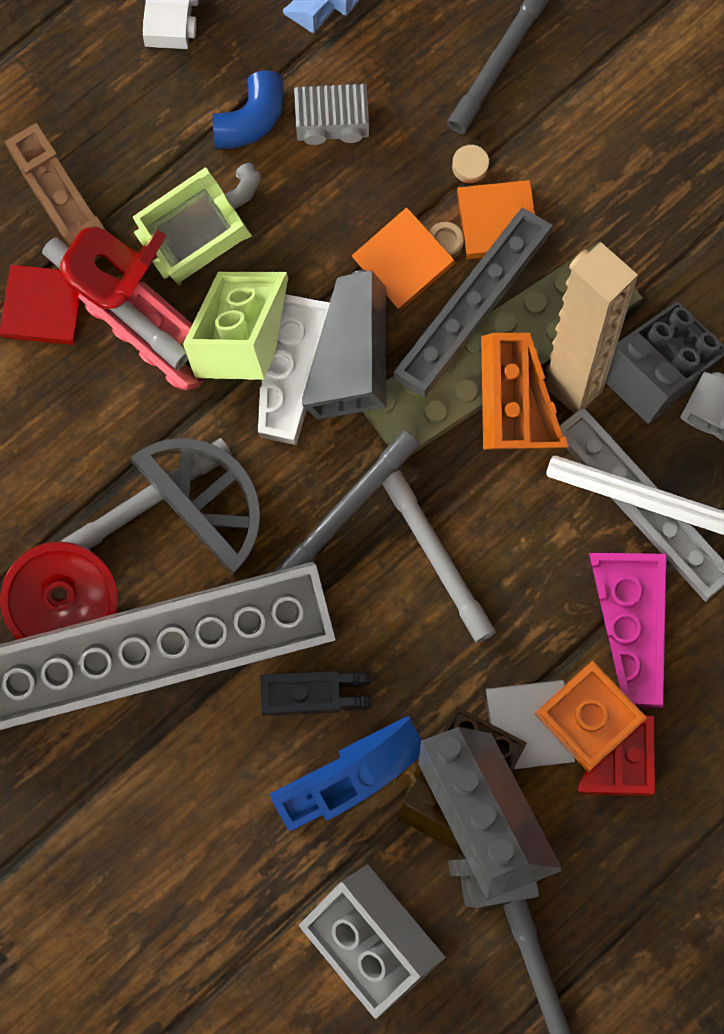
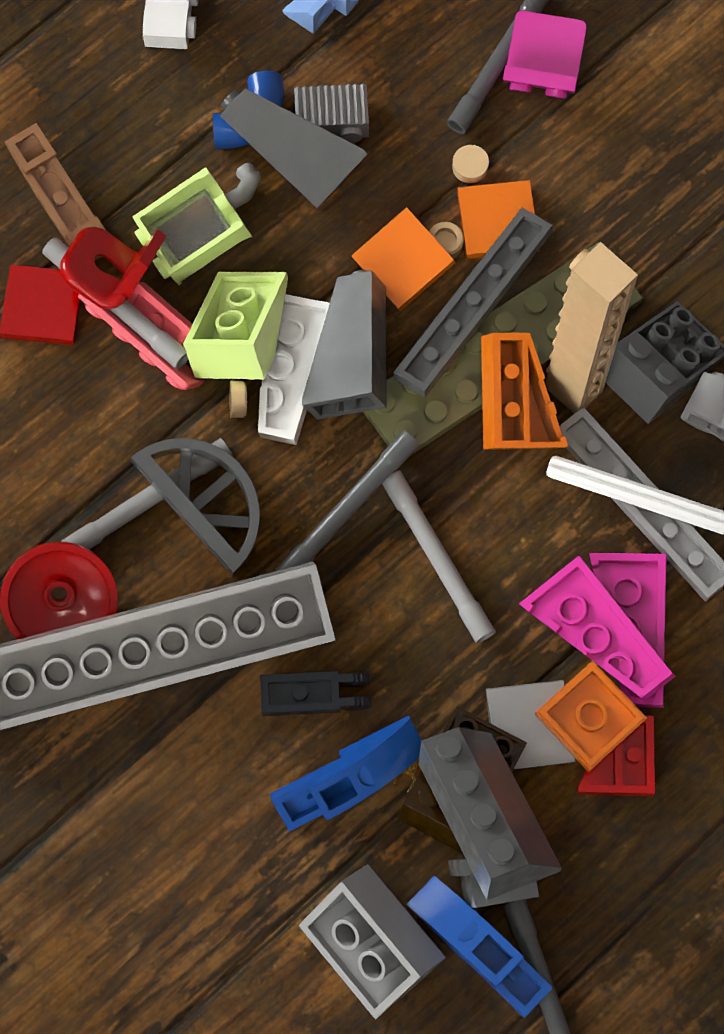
none -> dark grey slope [220,88,367,208]
none -> tan tile [229,380,247,418]
none -> blue slope [406,876,553,1018]
none -> dark pink bracket [503,11,586,99]
none -> dark pink wing [519,556,676,701]

